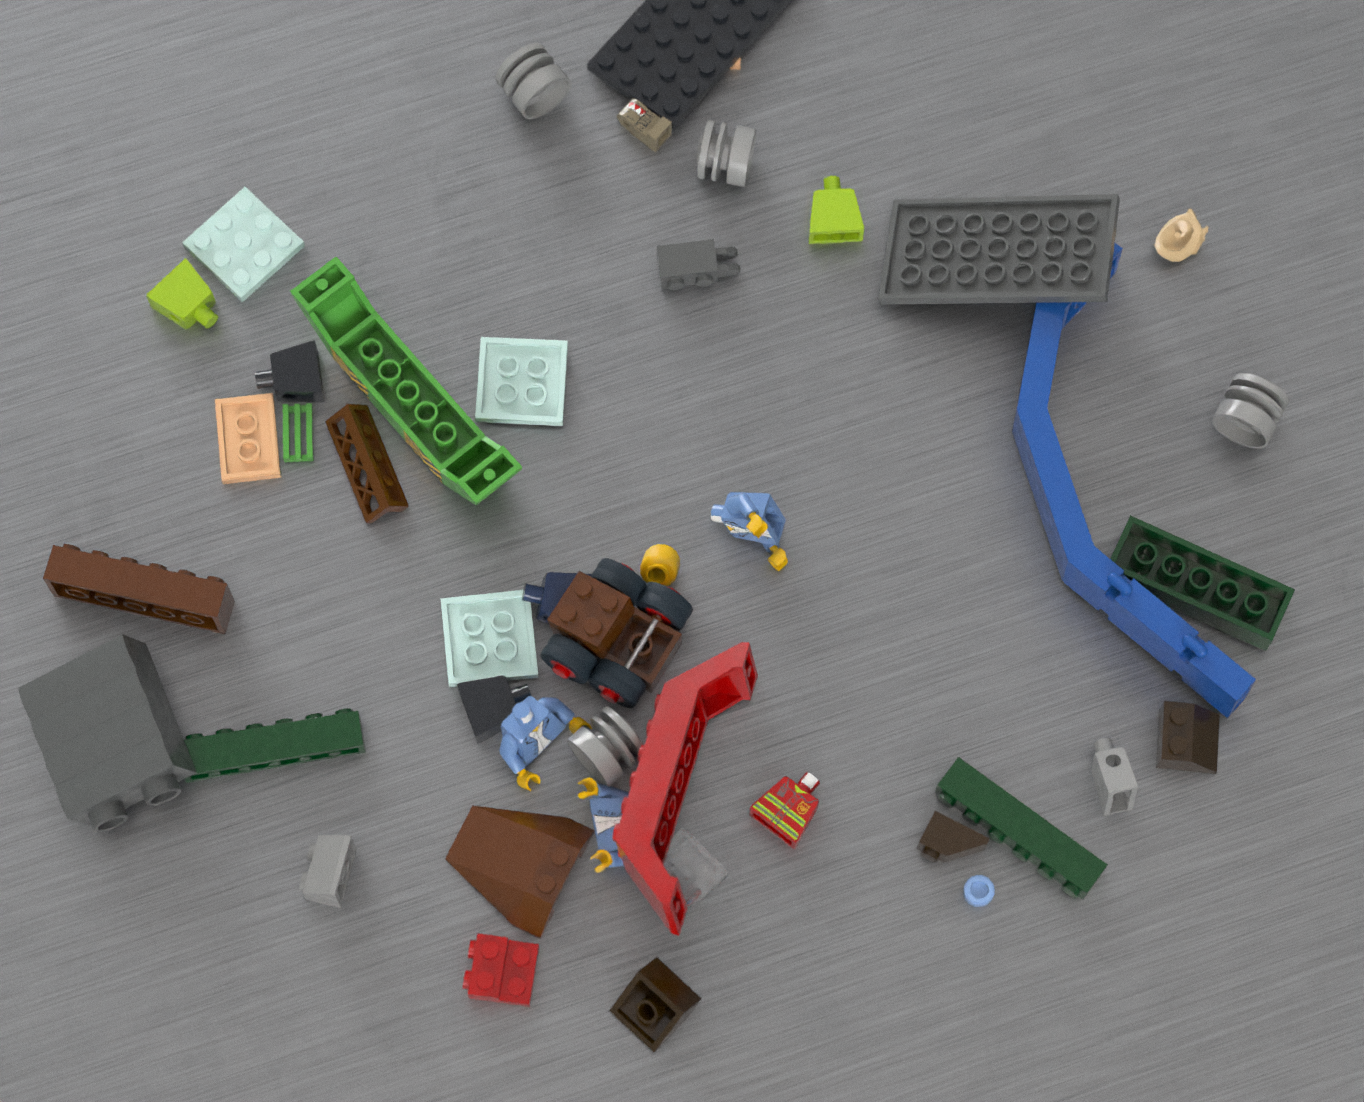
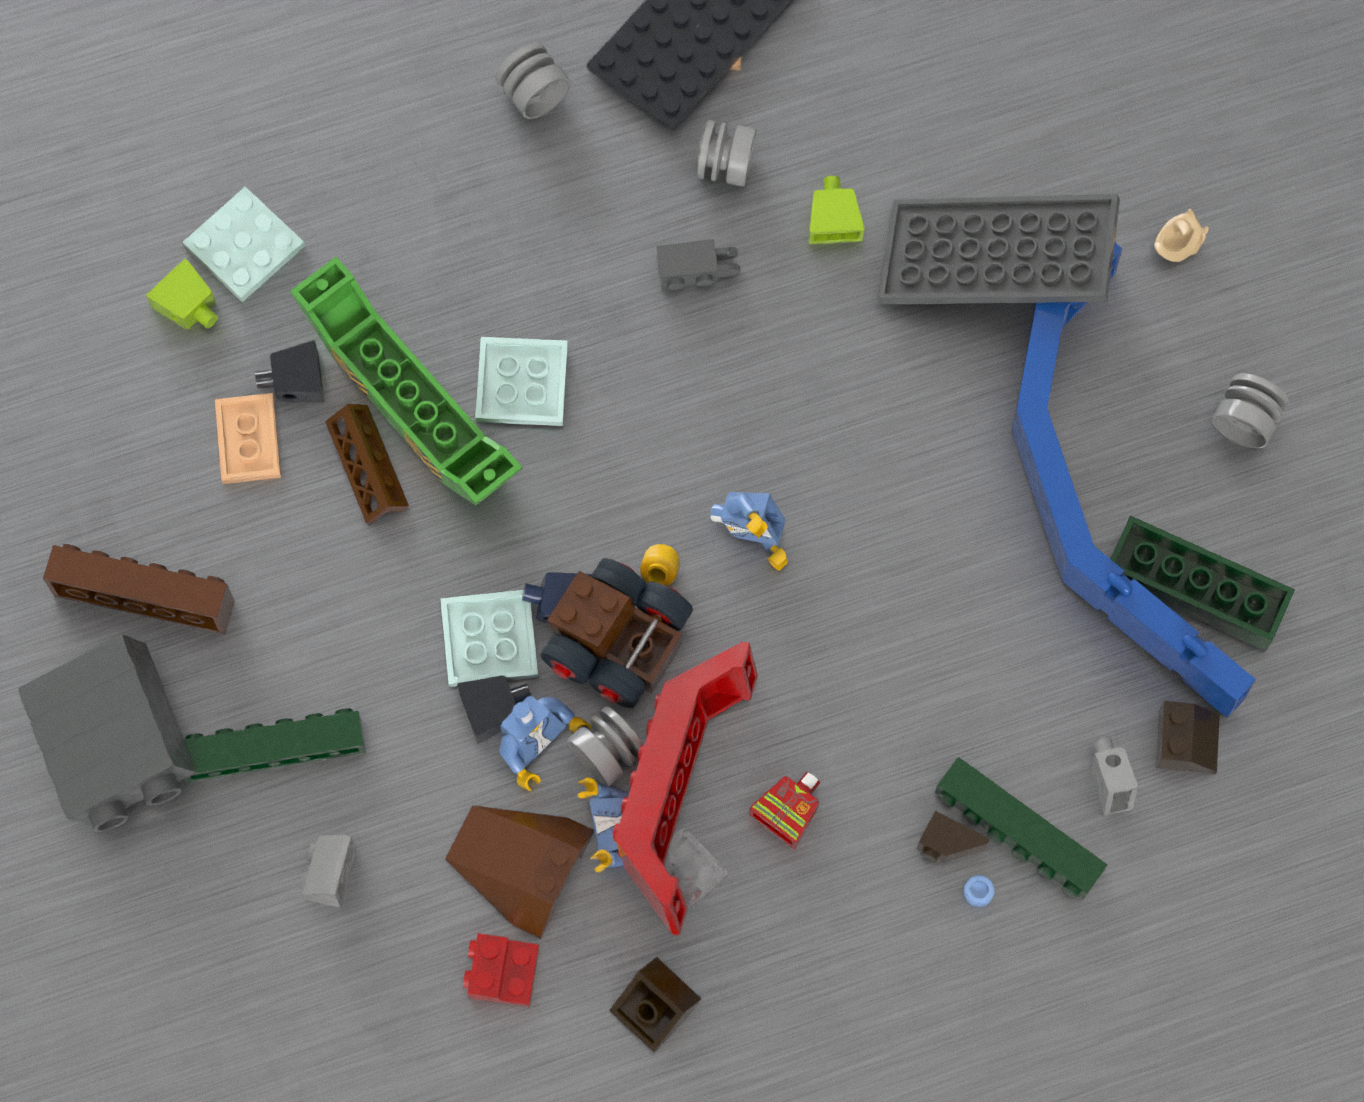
bright green tile [283,403,314,462] -> none
dark tan leg [616,99,672,153] -> none

